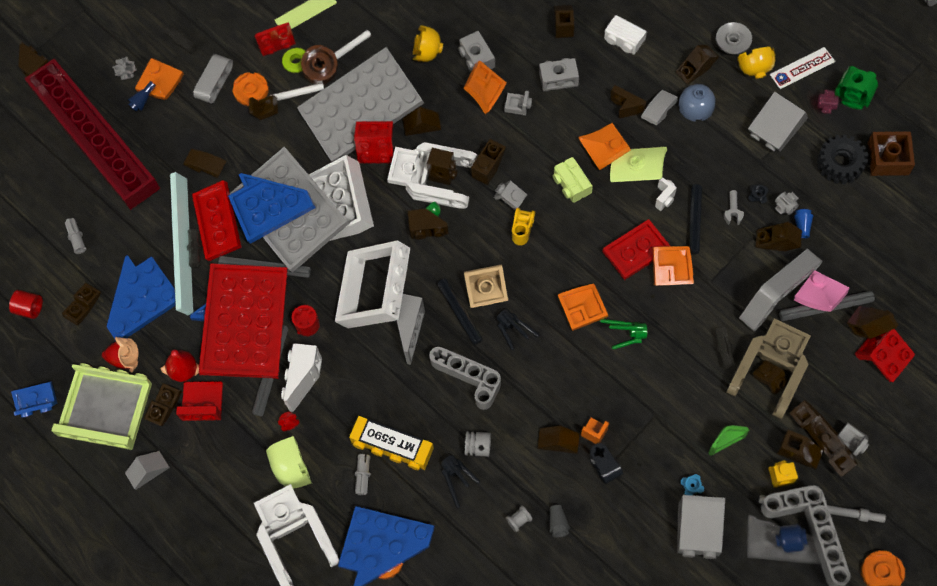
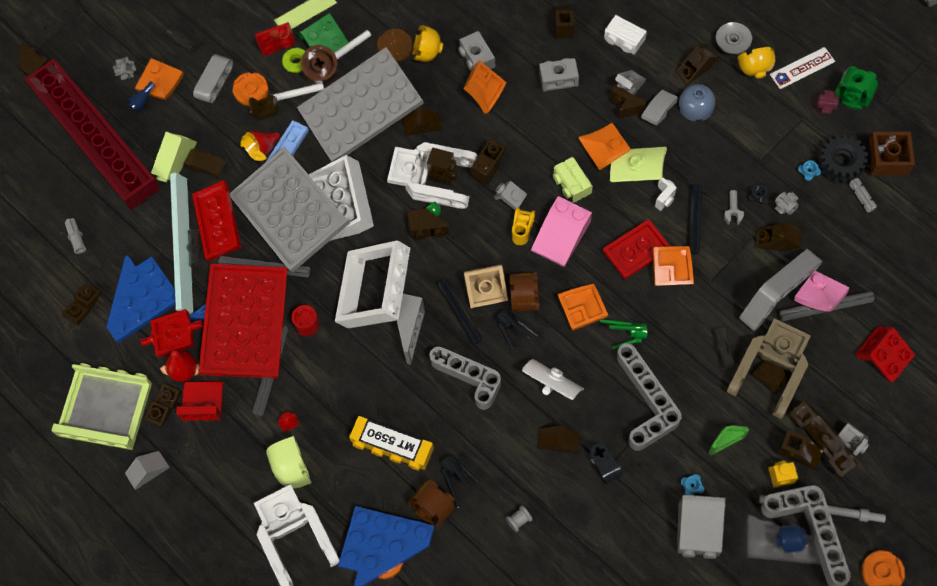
red piece [9,290,43,319] -> none
blue bracket [11,381,58,417] -> none
light nougat hat [102,337,139,373] -> none
blue wing [228,173,316,244] -> none
white slope [281,344,322,412] -> none
red bracket [354,121,394,163] -> none
light grey axle [355,454,371,495] -> none
light grey piece [465,431,491,457] -> none
light grey bracket [504,91,532,115] -> none
dark grey cone [550,505,570,537] -> none
orange panel [581,417,609,444] -> none
light grey slope [748,92,808,151] -> none
blue cone [794,209,813,238] -> none
dark brown slope [847,306,898,339] -> none
none -> red plate [140,309,204,358]
none -> yellowish green slope [151,132,197,182]
none -> hat [241,131,280,161]
none -> light blue tile [265,120,309,163]
none -> green bracket [297,13,349,53]
none -> clear orange tile [377,29,413,62]
none -> reddish brown brick [408,480,455,528]
none -> reddish brown brick [510,272,539,312]
none -> white shield [522,359,584,400]
none -> bright pink slope [531,196,592,267]
none -> light grey slope [615,70,646,95]
none -> light grey beam [617,343,681,451]
none -> dark azure plate [798,160,821,181]
none -> light grey axle [849,178,877,213]

